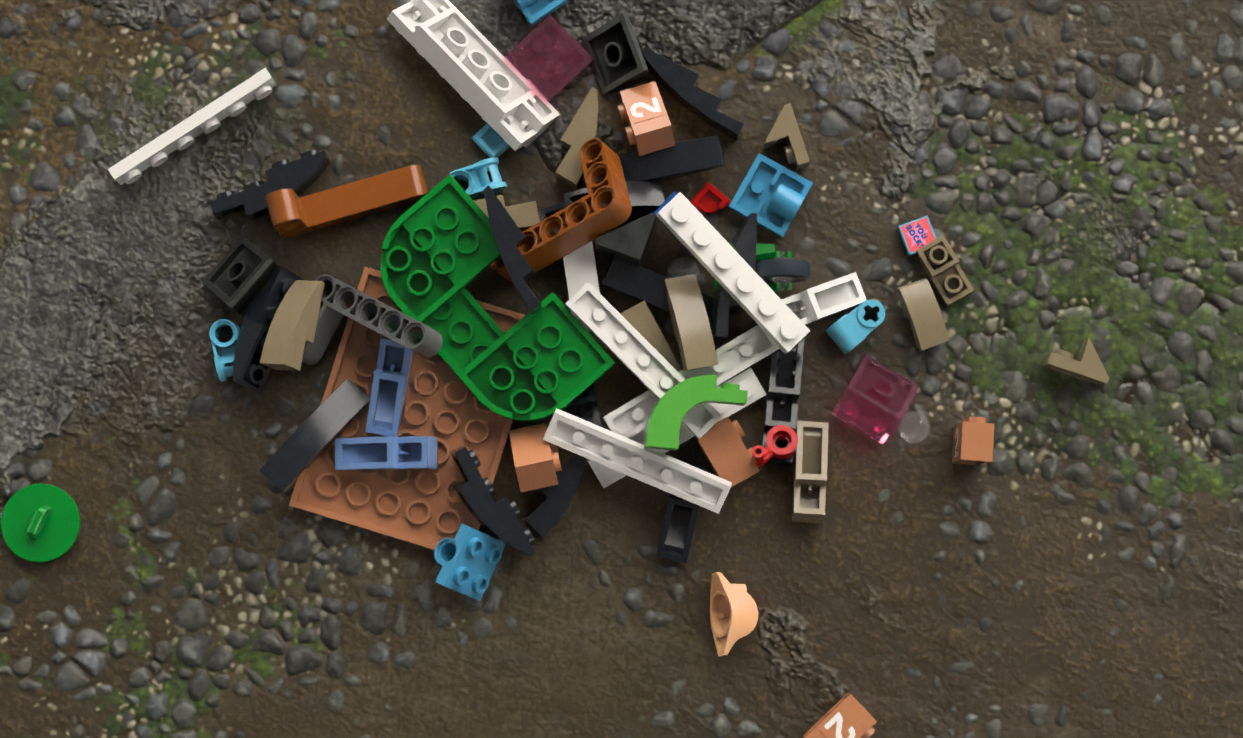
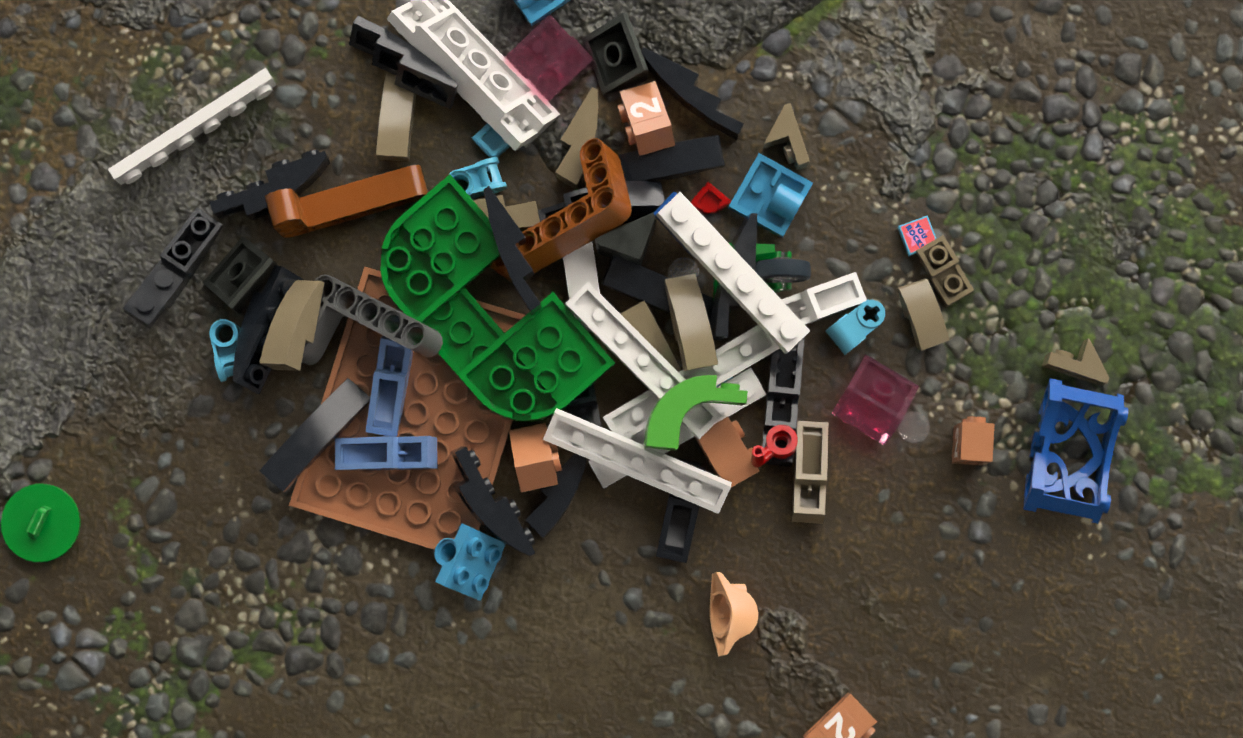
none -> black slope [123,208,223,329]
none -> black slope [349,16,458,109]
none -> dark tan slope [376,71,416,162]
none -> blue fence [1023,378,1128,524]

